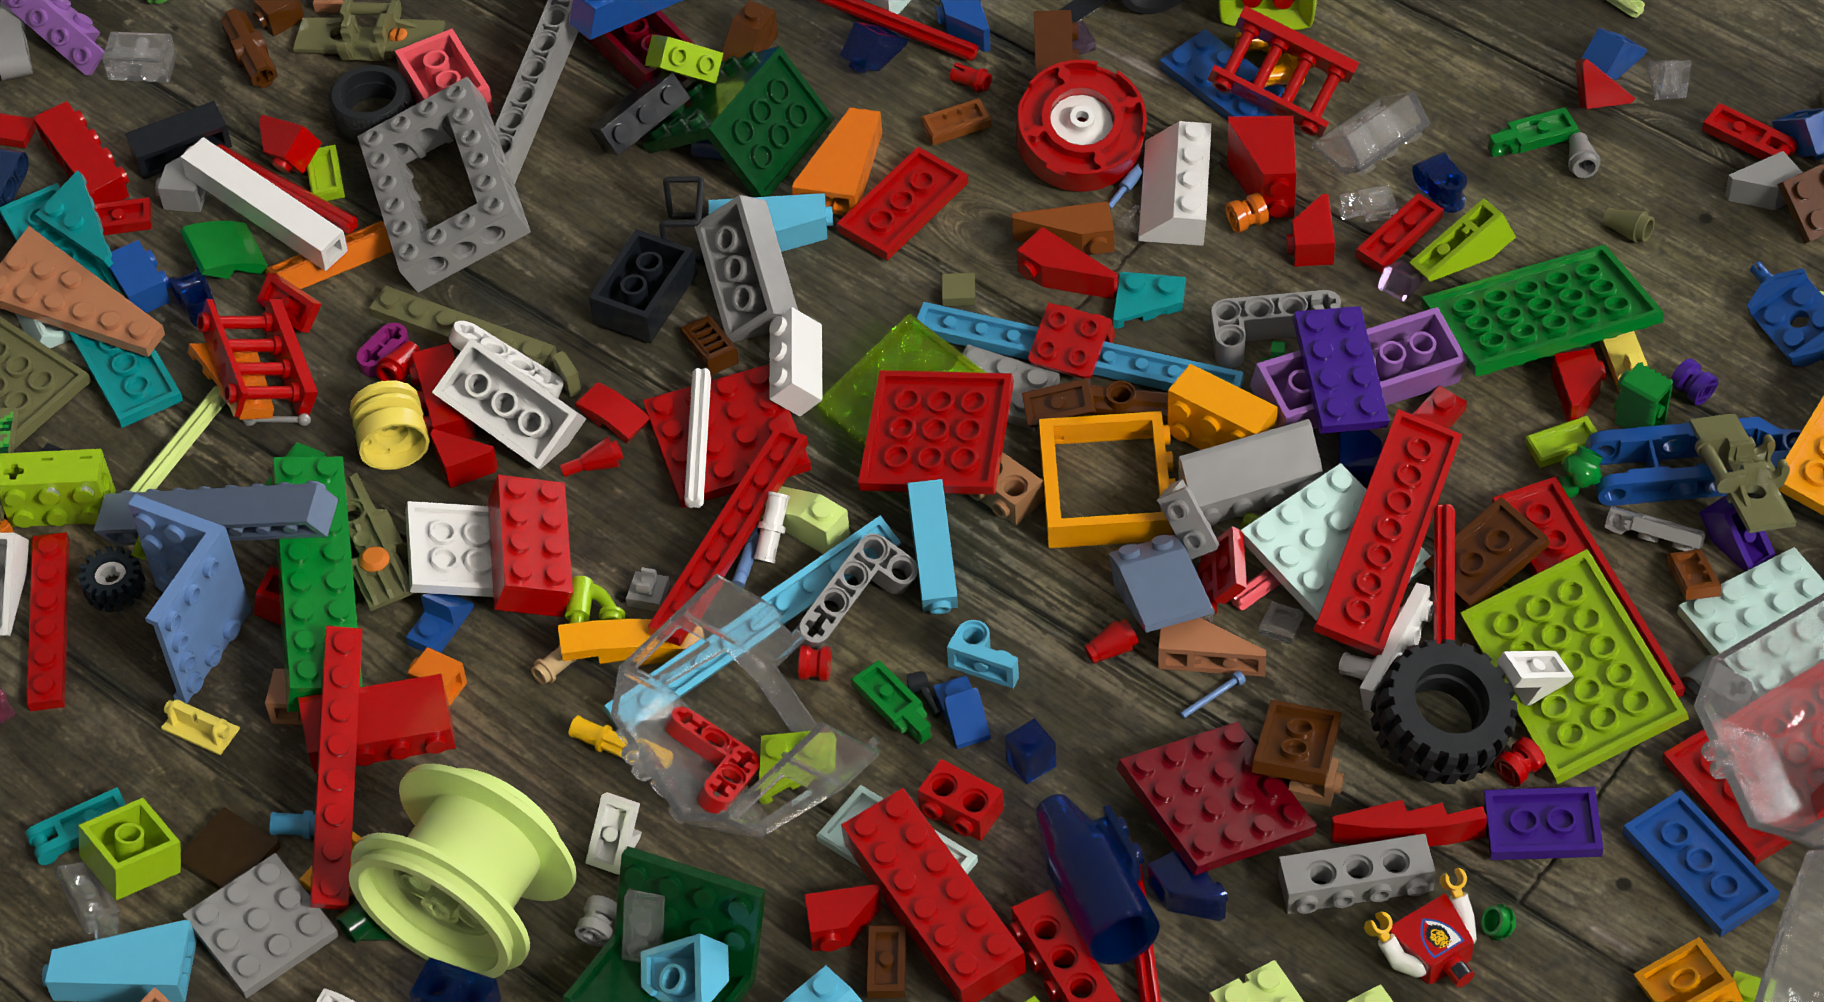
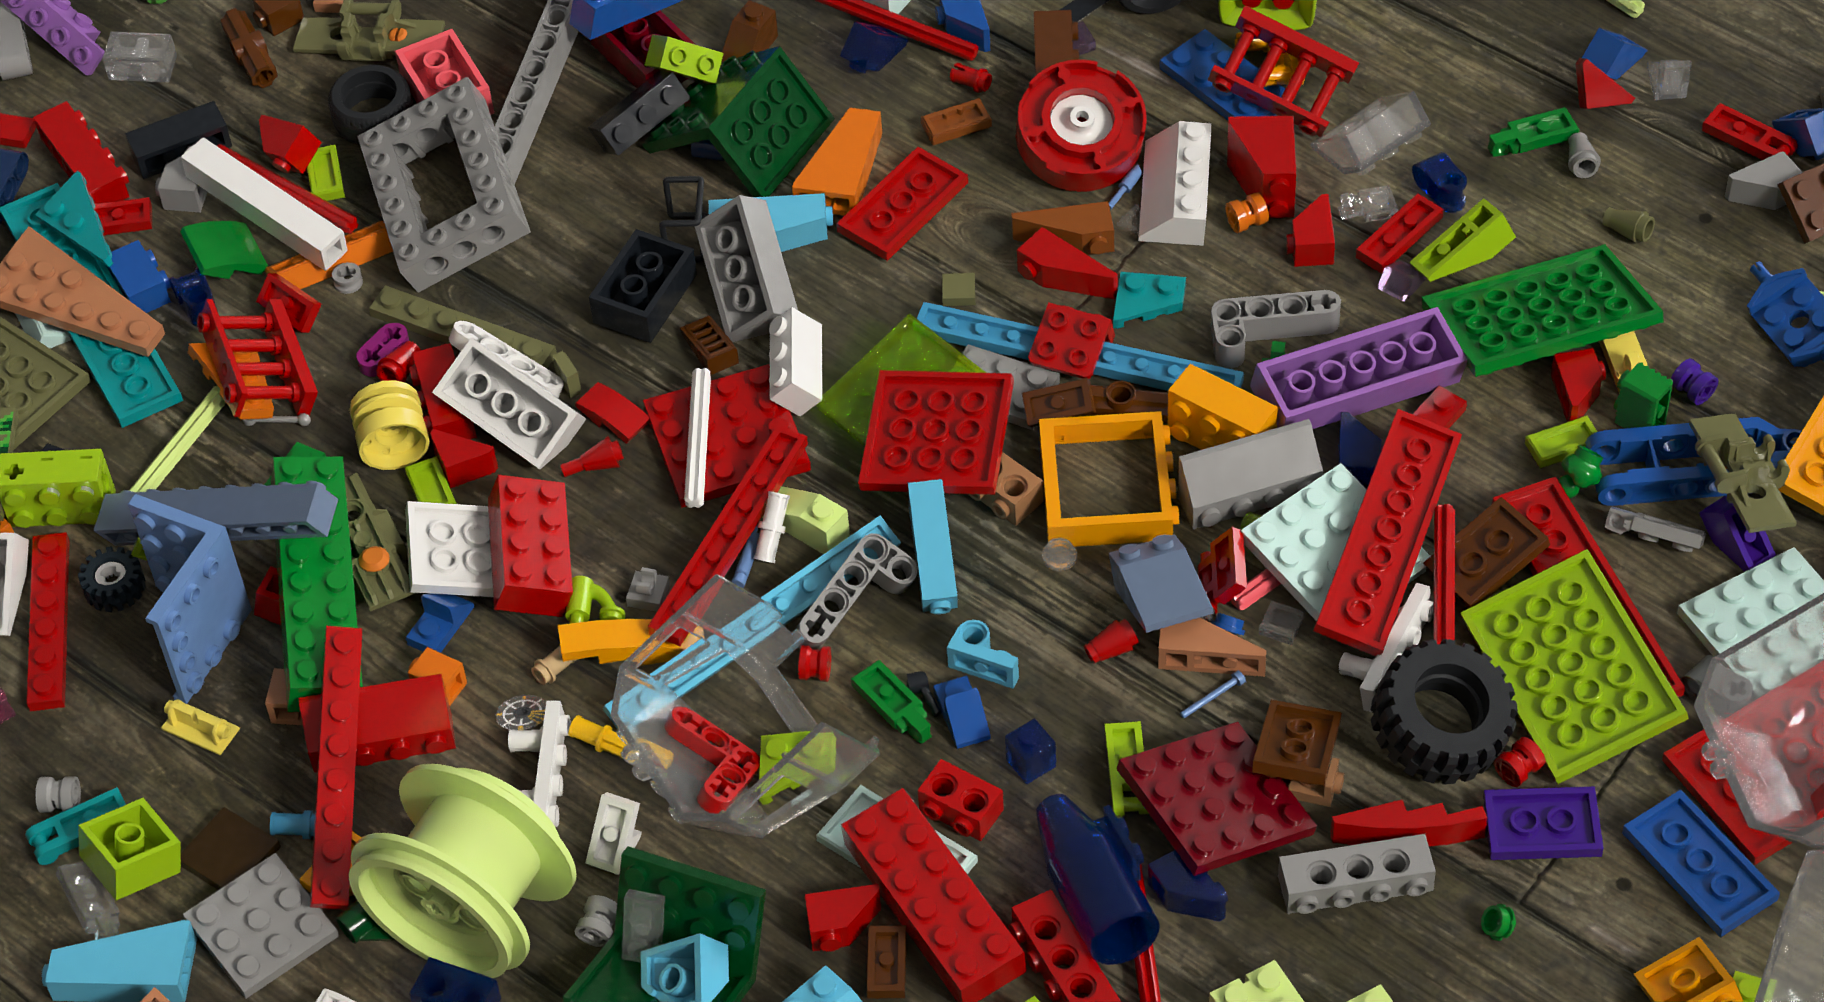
light grey bracket [1157,479,1220,559] -> none
dark purple plate [1292,306,1389,434] -> none
torso [1364,868,1477,988] -> none
white slope [1497,651,1574,706] -> none
dark orange plate [1667,549,1721,600] -> none
none -> light grey wheel [35,776,81,813]
none -> light grey bush [332,262,363,294]
none -> lime tile [404,456,456,504]
none -> clear piece [496,695,546,730]
none -> white plate [508,701,571,827]
none -> clear plate [1042,538,1077,571]
none -> lime plate [1105,721,1149,816]
none -> blue plate [1211,613,1245,636]

